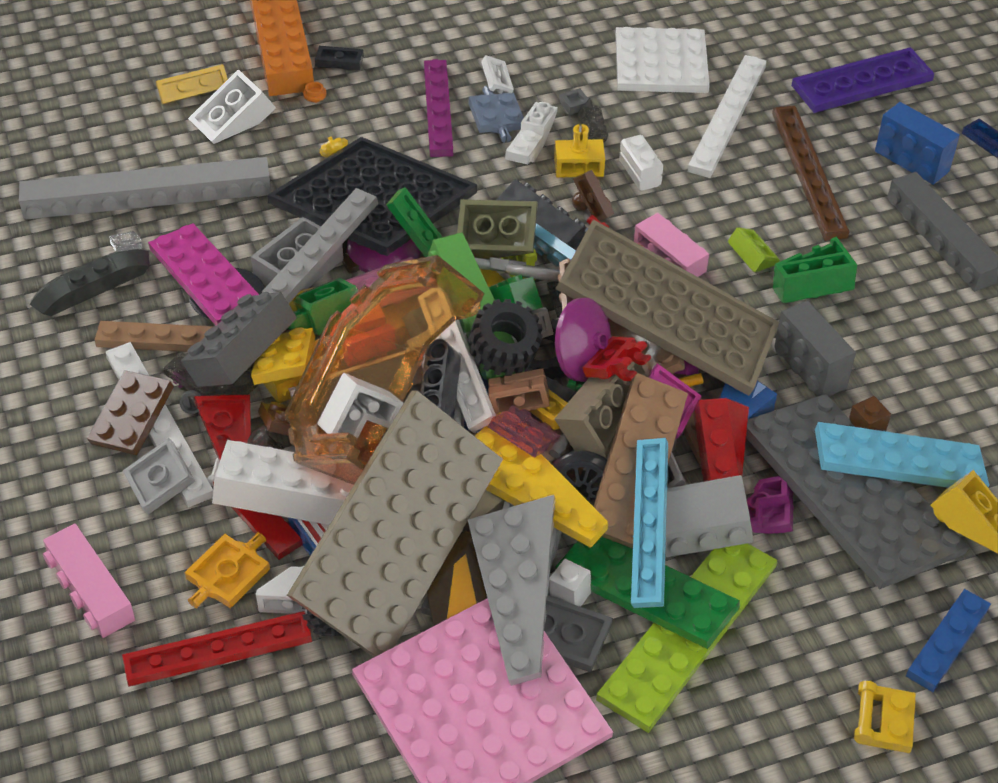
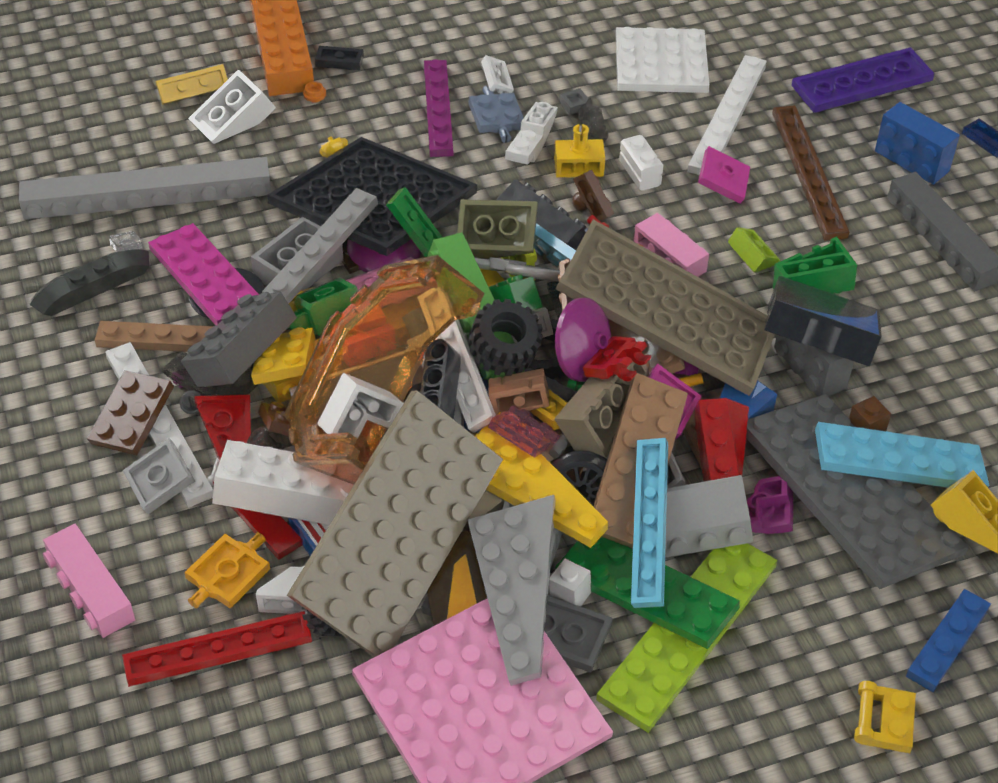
none -> dark pink plate [698,146,750,204]
none -> black tile [764,276,882,367]

